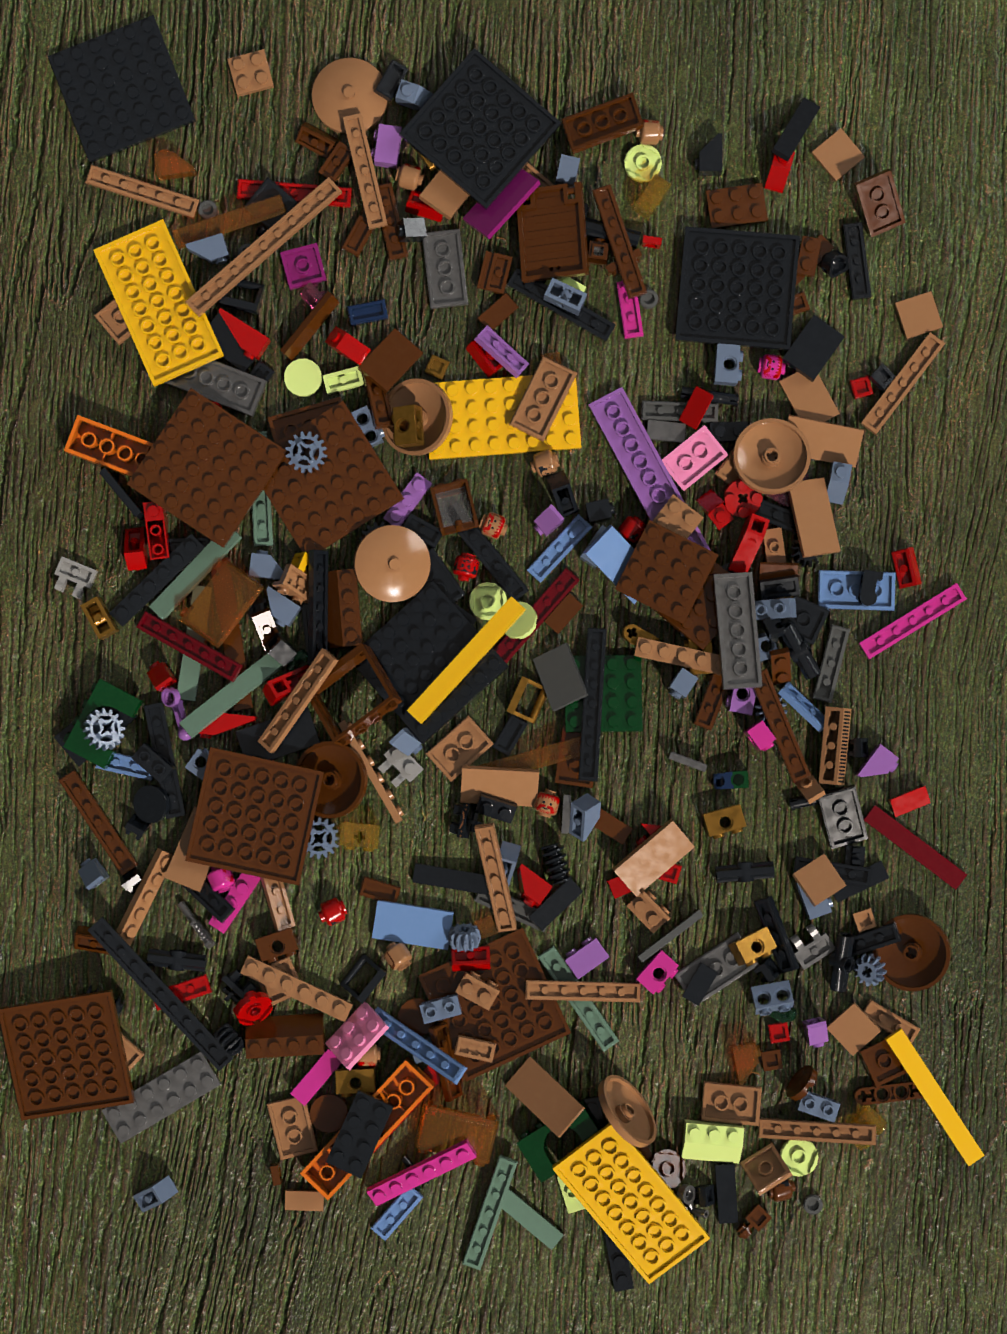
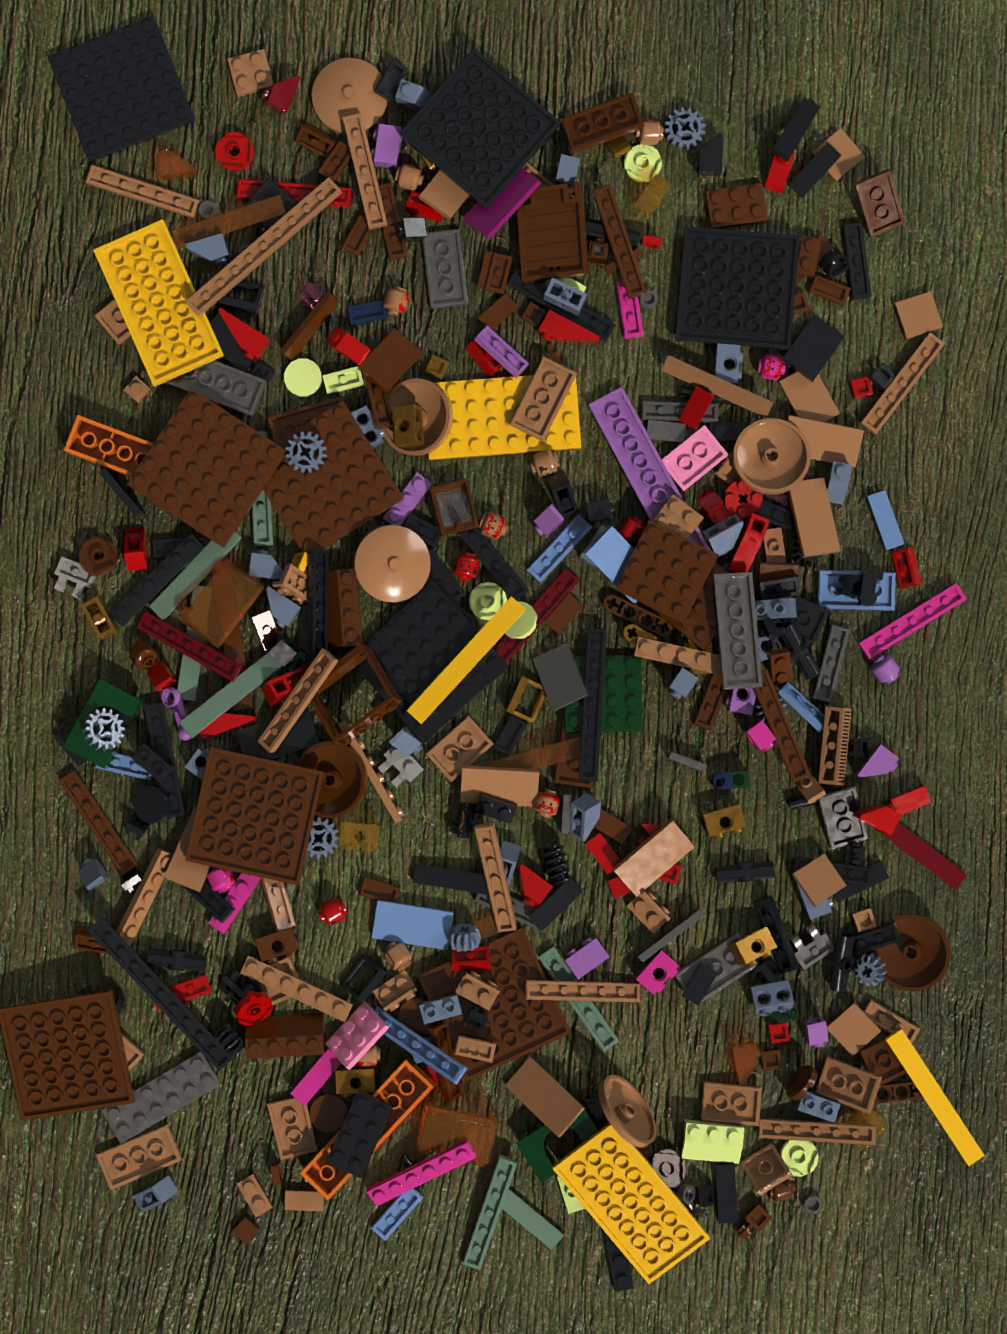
red slope [143,502,170,560] -> none
flat silver piece [177,901,216,949] -> none
magenta plate [280,243,327,290] -> none
none -> reddish brown plate [79,538,118,576]
none -> medium nougat tile [96,1124,183,1190]
none -> medium nougat plate [124,376,151,403]
none -> reddish brown head [129,642,157,670]
none -> red plate [215,132,254,172]
none -> reddish brown tile [232,1216,260,1244]
none -> medium nougat plate [237,1173,273,1217]
none -> dark red slope [262,75,301,114]
none -> medium nougat bracket [373,970,418,1012]
none -> medium nougat head [383,286,410,316]
none -> black tile [464,1005,489,1031]
none -> reddish brown tile [520,301,547,328]
none -> red slope [538,309,600,343]
none -> red tile [585,832,621,874]
none -> reddish brown beam [603,595,673,637]
none -> pearl gold tile [606,136,632,159]
none -> medium nougat tile [662,355,774,418]
none -> sand blue gear [664,107,706,150]
none -> sand blue slope [702,514,743,557]
none -> black tile [788,142,842,199]
none -> reddish brown tile [808,274,851,307]
none -> medium nougat tile [815,1056,882,1114]
none -> black tile [835,576,860,599]
none -> red slope [852,803,902,835]
none -> medium blue tile [866,490,904,551]
none -> medium lavender head [871,654,900,684]

